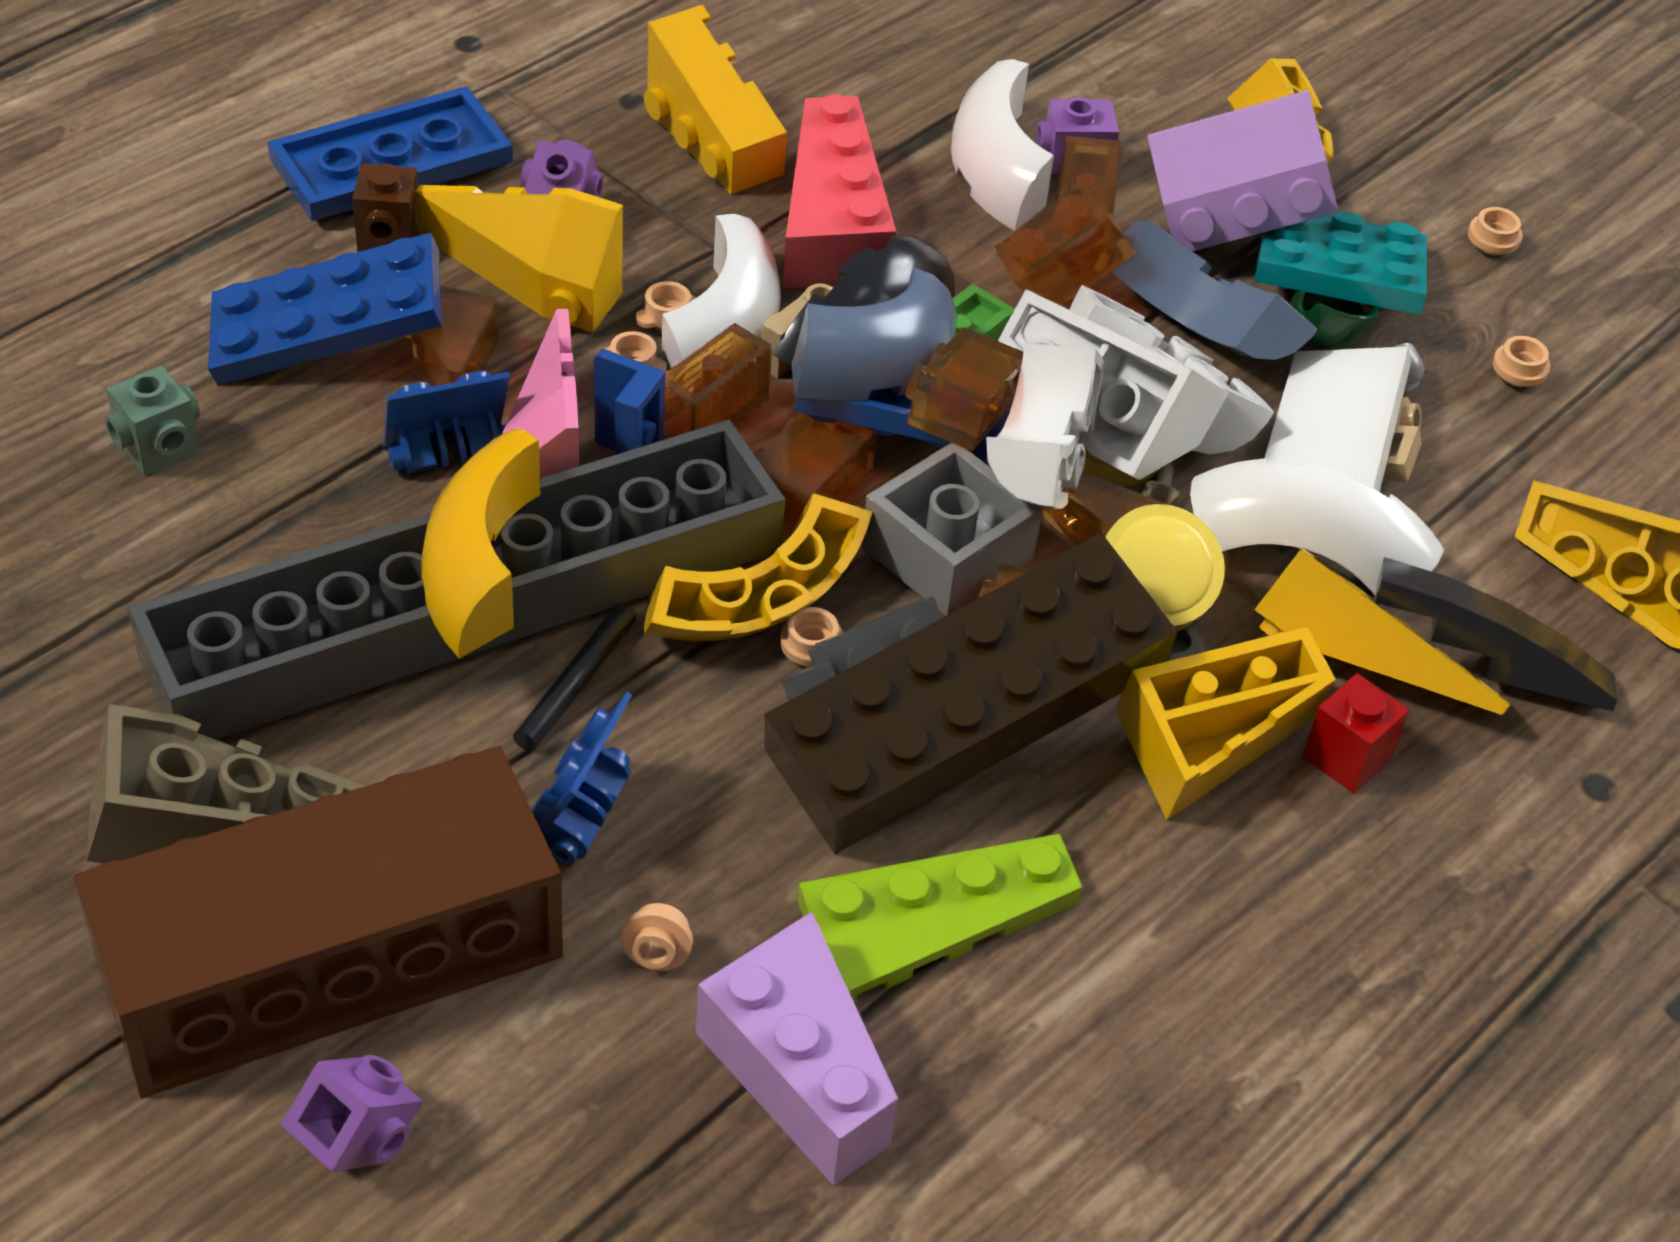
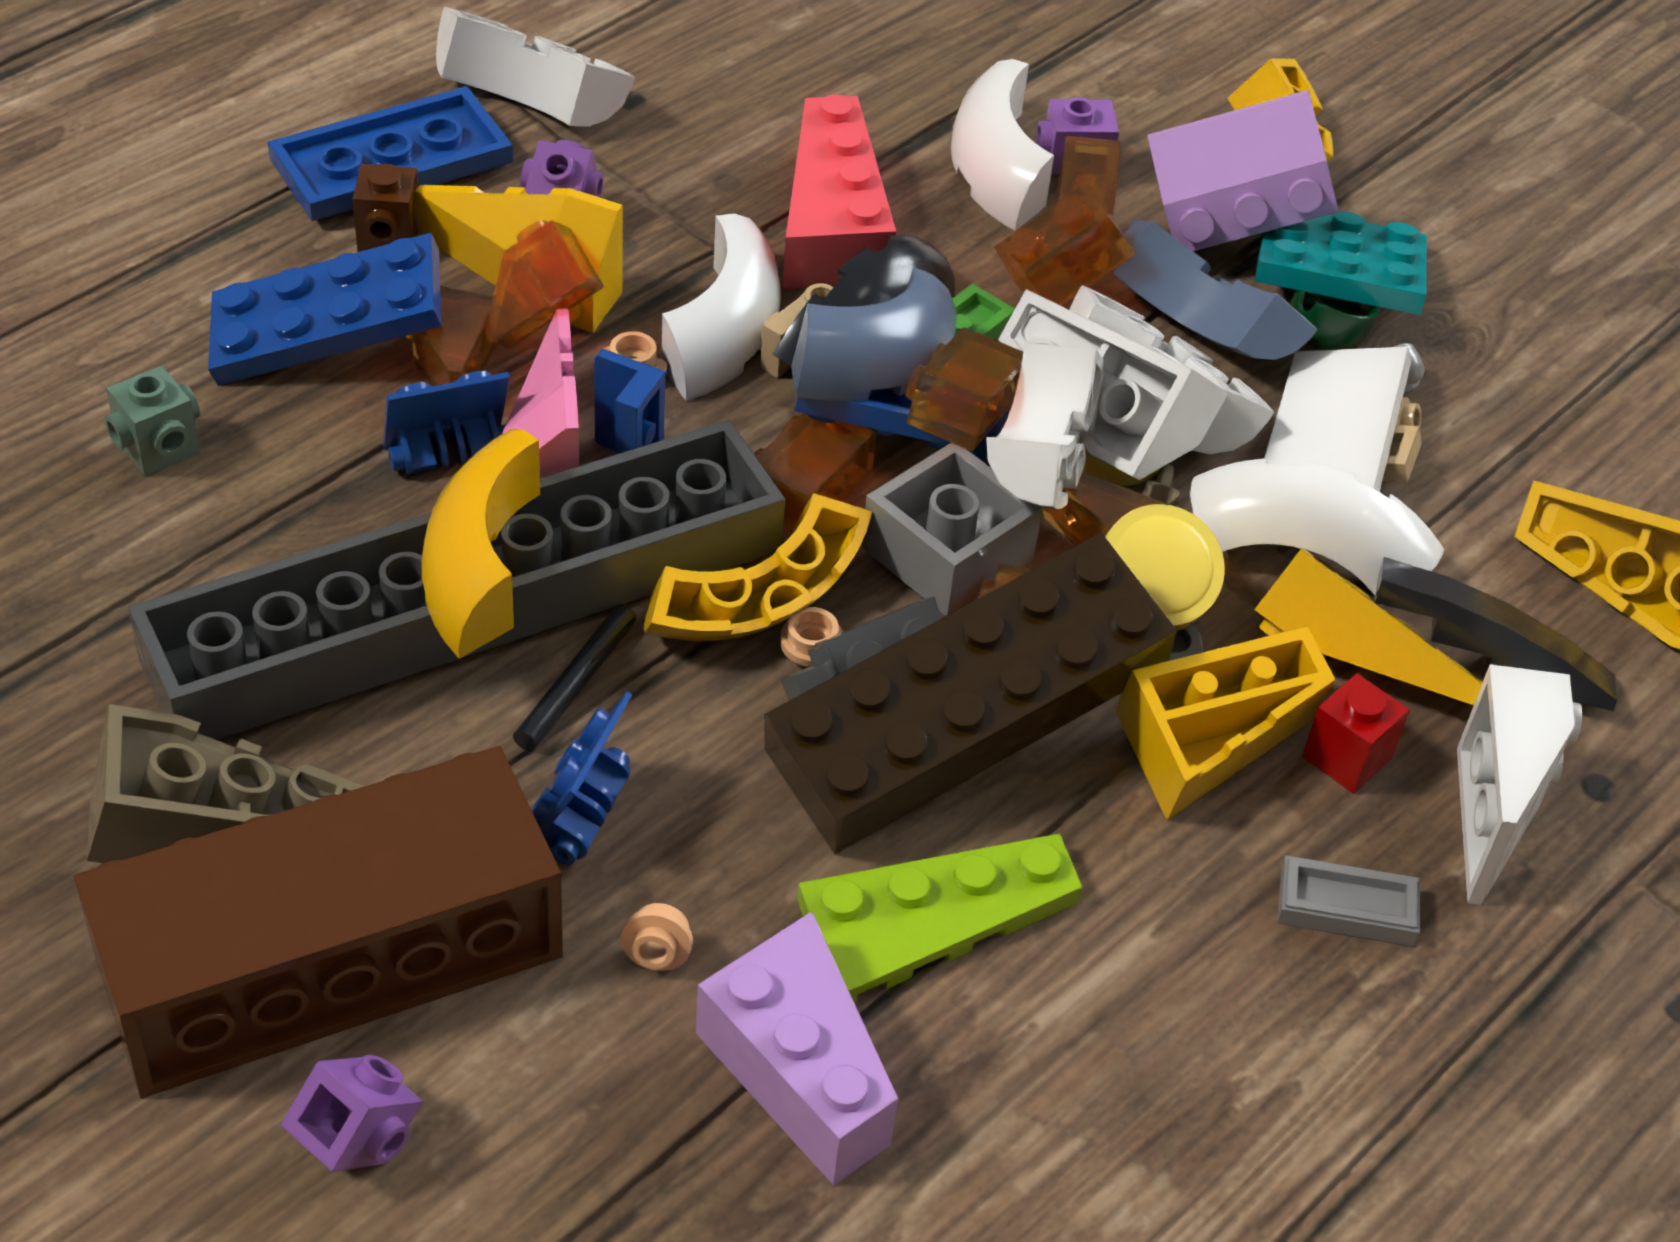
light nougat plate [636,281,696,332] -> none
yellow wedge [644,4,787,195] -> none
clear orange brick [664,323,772,440] -> none
light nougat plate [1468,207,1523,256] -> none
light nougat plate [1493,336,1551,387] -> none
none -> white brick [436,7,635,127]
none -> clear orange slope [485,220,604,348]
none -> light grey tile [1277,855,1420,947]
none -> white slope [1457,664,1582,905]

